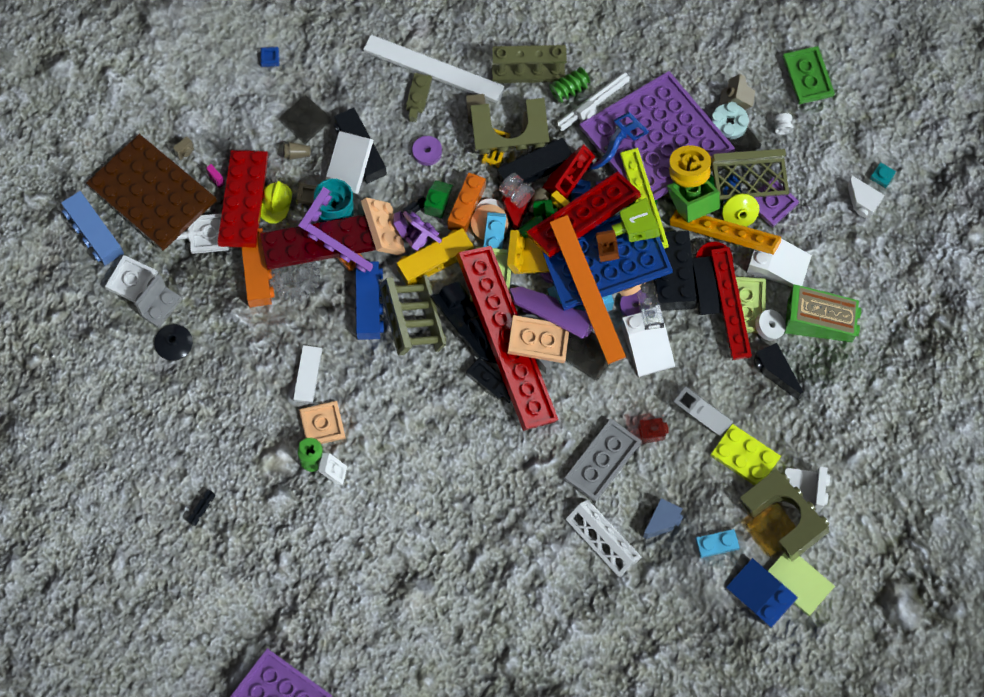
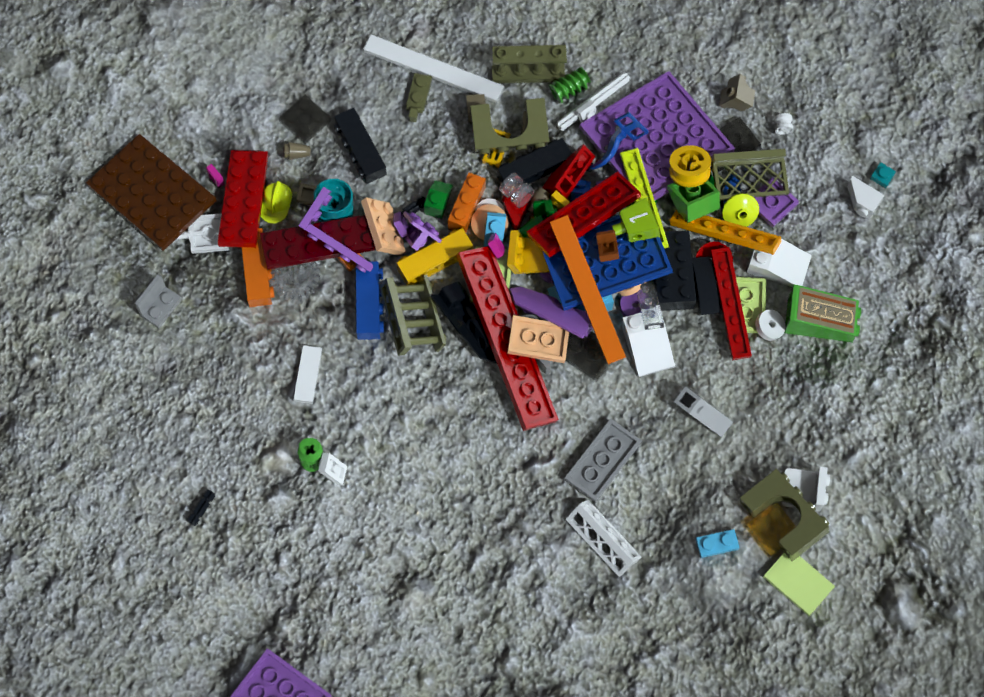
medium blue brick [61,191,124,266] -> none
white plate [105,255,158,303] -> none
black dish [154,324,193,361] -> none
dark tan plate [173,137,194,160] -> none
blue tile [261,47,280,67] -> none
light nougat tile [299,401,346,444] -> none
white tile [325,131,373,194] -> none
medium lavender piece [412,136,442,166] -> none
black hinge [466,358,511,404] -> none
clear red brick [638,417,669,444] -> none
sand blue slope [643,498,684,539] -> none
neon yellow plate [710,424,781,486] -> none
light aqua plate [712,102,749,139] -> none
blue slope [726,558,798,628] -> none
black slope [753,343,804,400] -> none
bright green plate [783,46,835,104] -> none
none -> dark pink tile [488,233,505,259]

